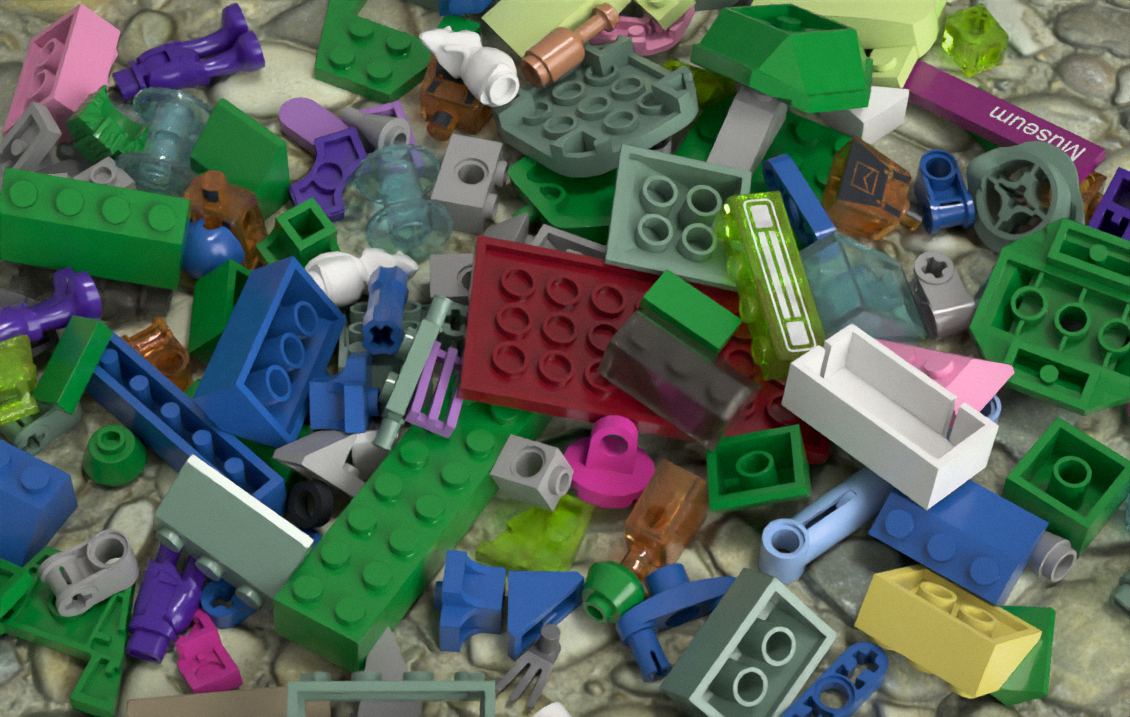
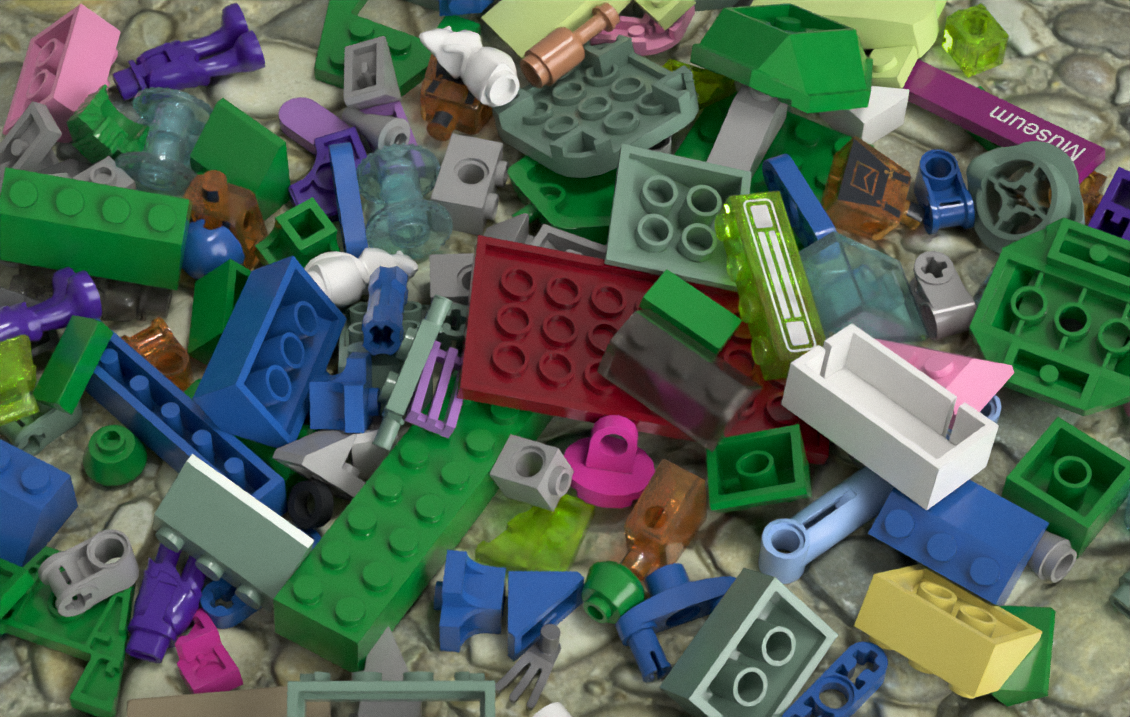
none -> blue beam [328,142,368,258]
none -> light grey slope [343,36,402,110]

